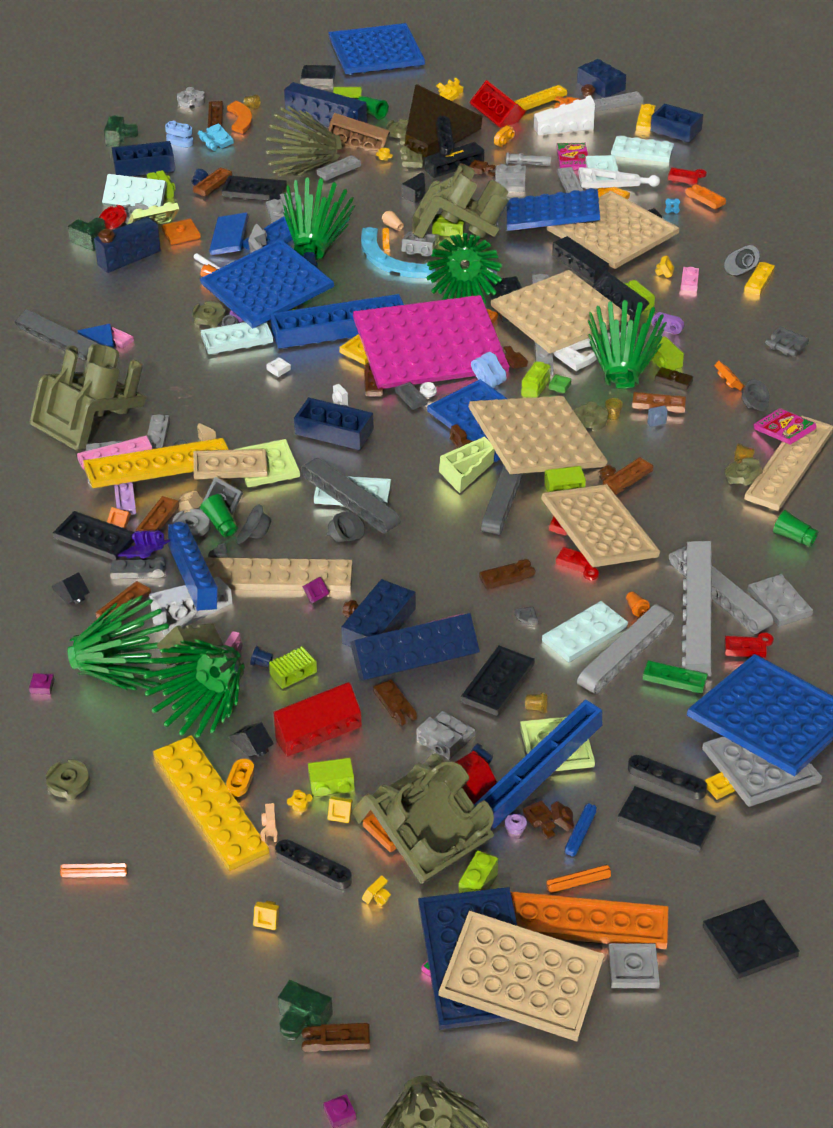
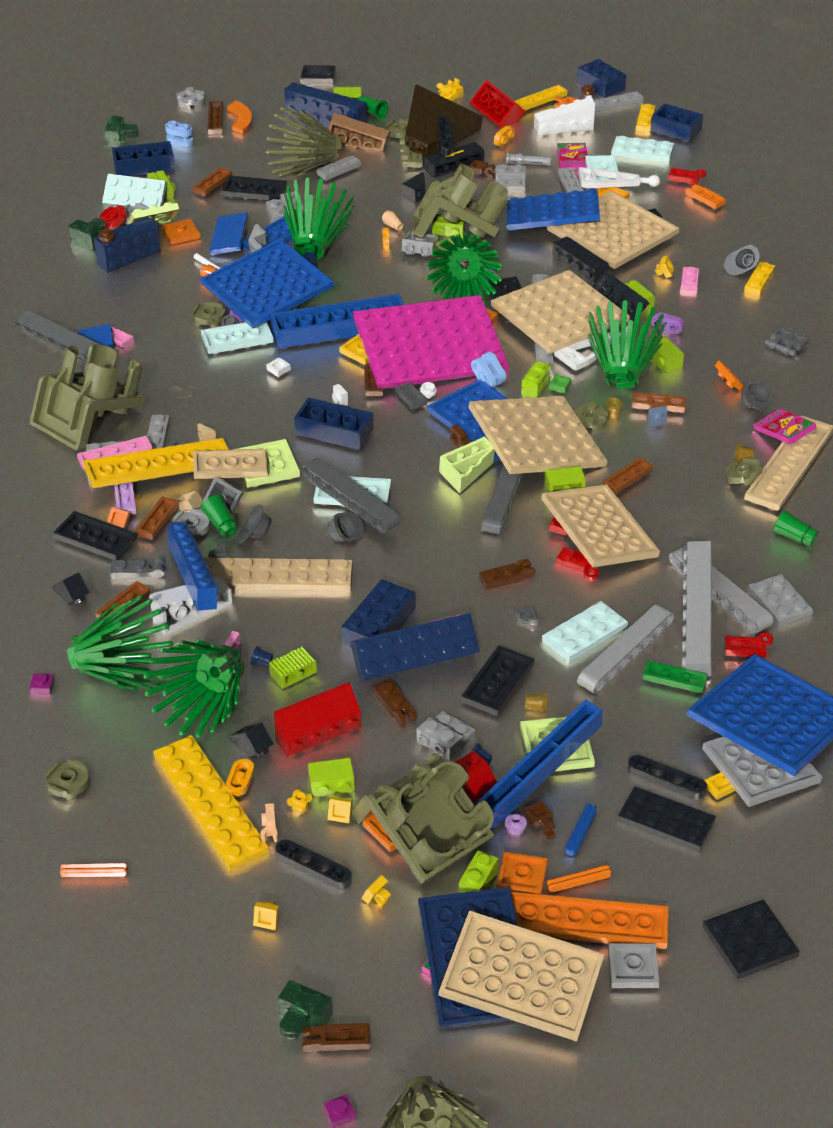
dark purple hinge [118,531,170,558] -> none
olive wedge [157,624,224,666] -> none
dark blue piece [191,169,209,186] -> none
medium azure plate [198,123,234,151] -> none
clear yellow piece [244,95,260,109] -> none
magenta plate [302,577,329,603] -> none
blue plate [328,23,425,75] -> none
reddish brown plate [343,600,359,618] -> none
medium azure plate [361,227,436,278] -> none
yellow plate [376,148,393,161] -> none
reddish brown plate [503,346,528,369] -> none
reddish brown plate [551,801,574,831] -> none
reddish brown plate [598,464,616,480] -> none
orange cone [626,592,650,617] -> none
dark brown plate [655,367,693,390] -> none
dark azure plate [665,198,680,214] -> none
none -> orange plate [496,851,548,894]

